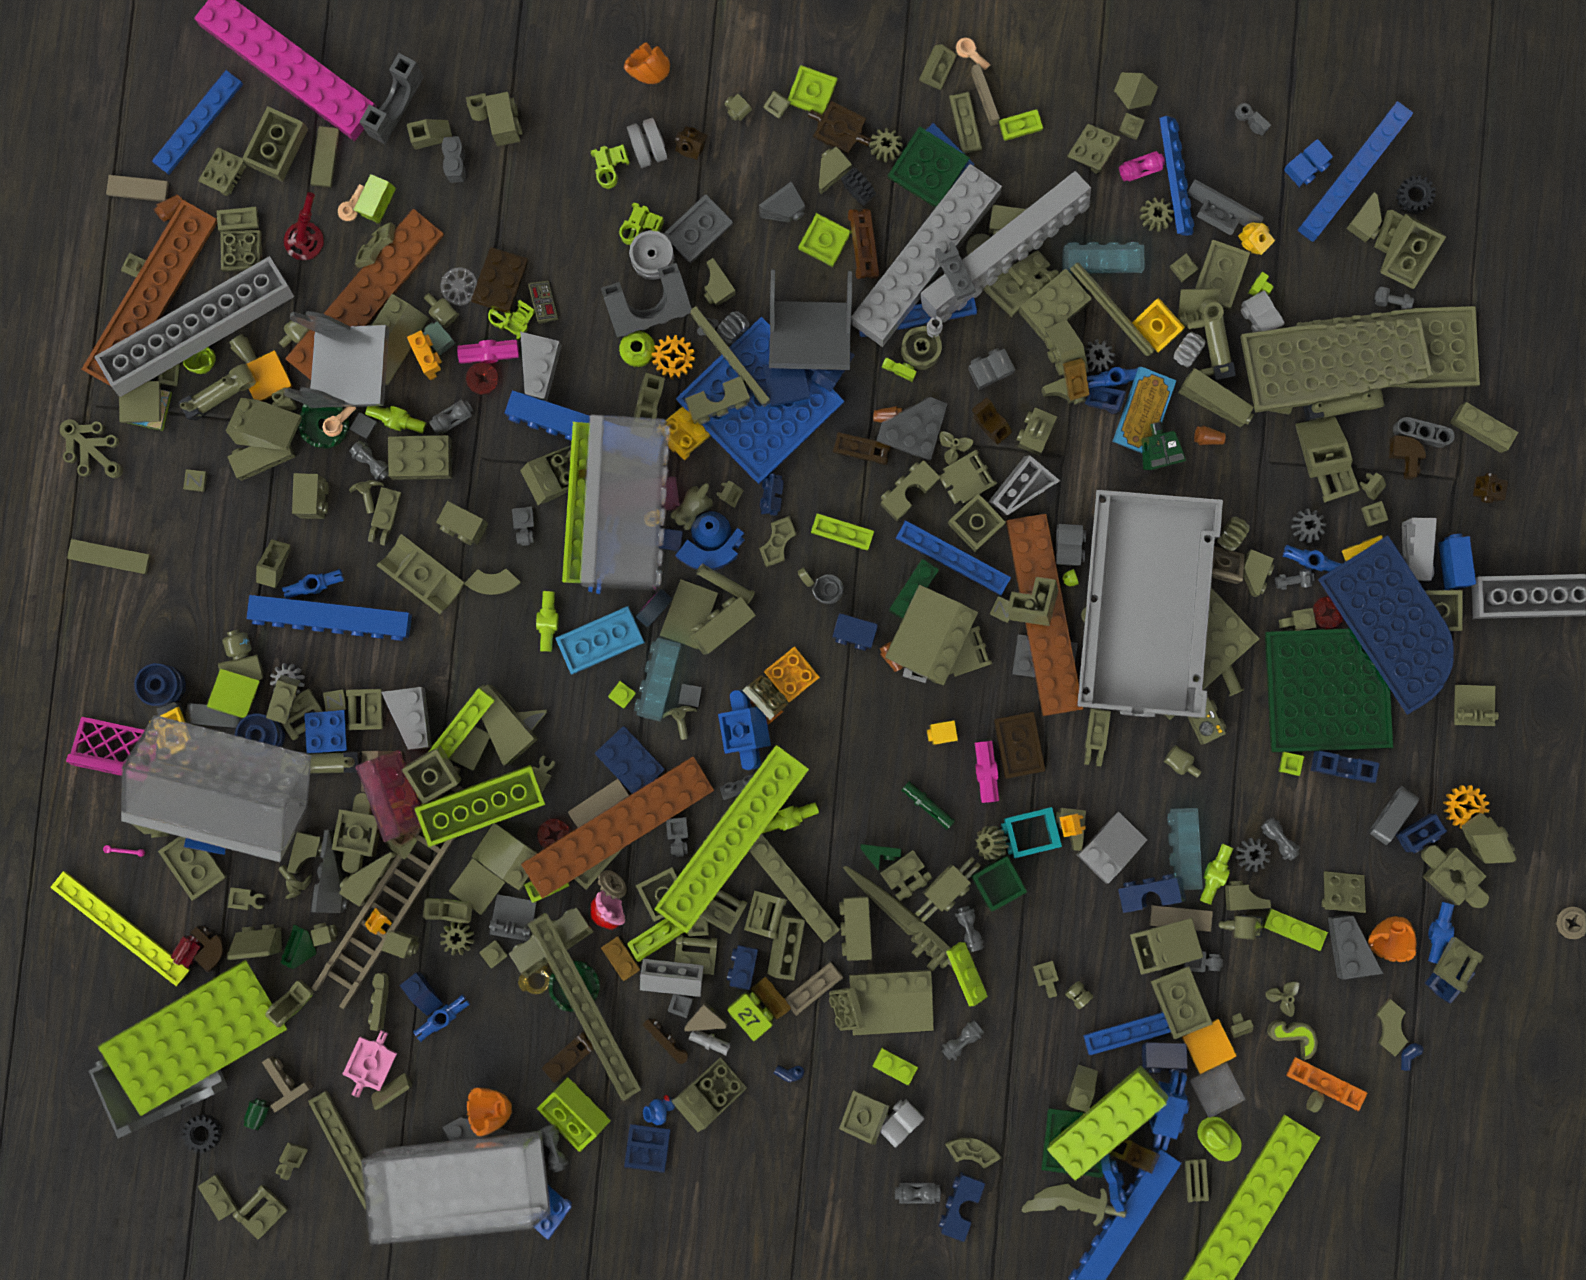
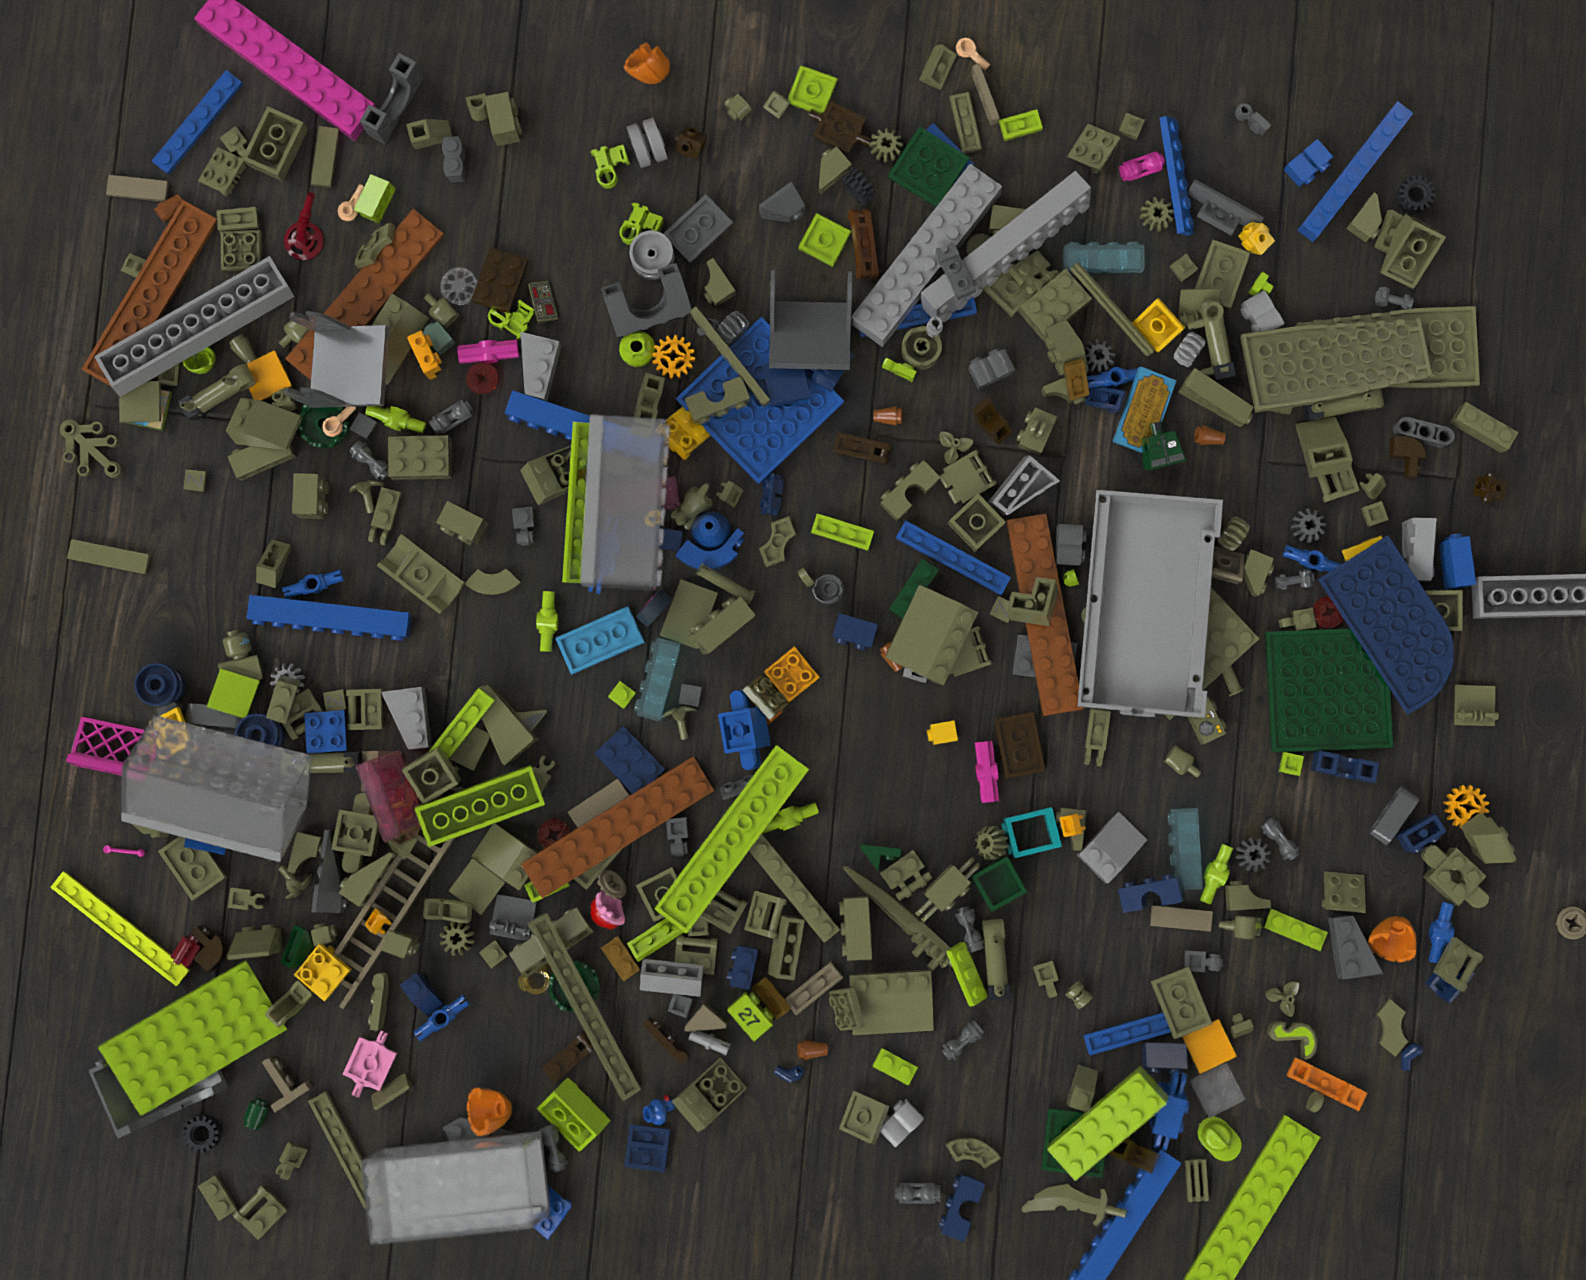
dark grey plate [877,397,947,460] -> none
dark green pin [901,781,955,830] -> none
blue plate [1101,1153,1126,1212] -> none
olive slope [1114,72,1158,109] -> none
olive slope [1130,918,1203,975] -> none
none -> olive plate [220,126,249,158]
none -> yellow plate [294,943,351,1001]
none -> dark orange cone [797,1040,828,1060]
none -> olive piece [982,919,1010,1000]

